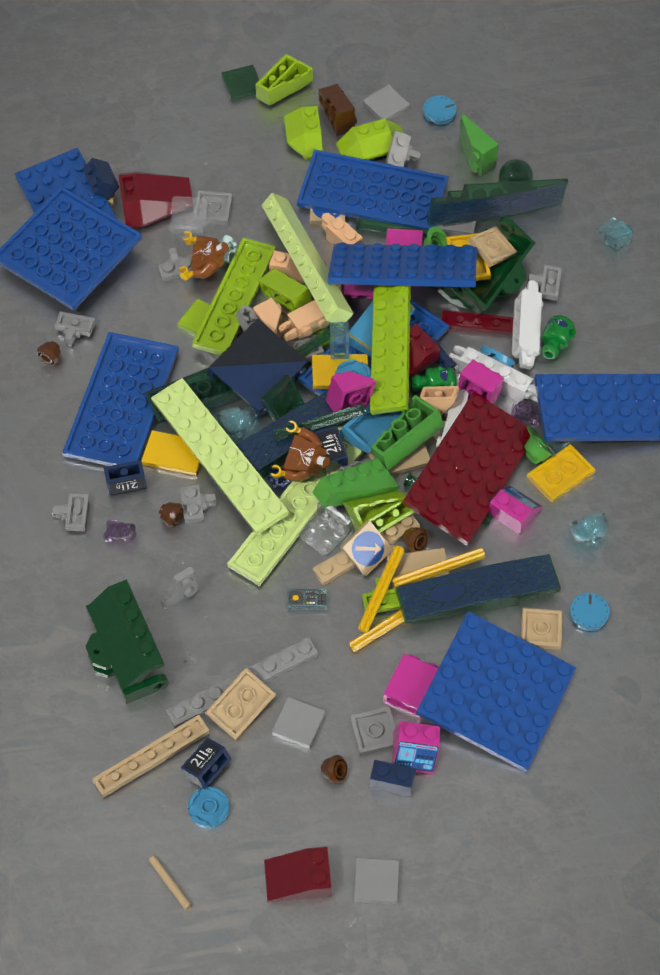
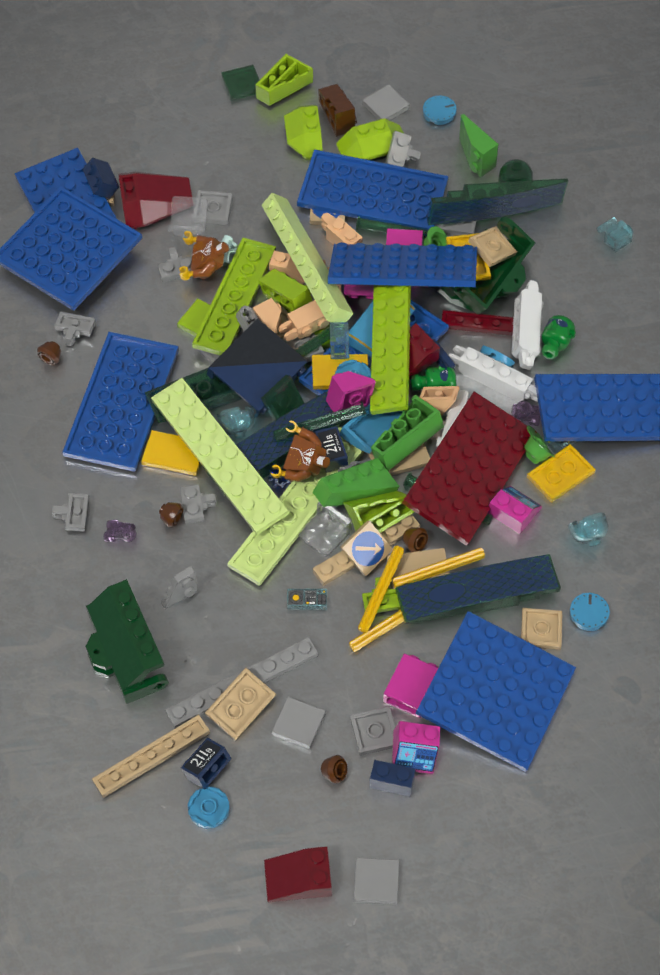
dark blue brick [103,460,147,495] -> none
tan piece [148,855,192,910] -> none
dark pink slope [458,359,504,404] -> none
light grey hinge [527,265,562,301] -> none

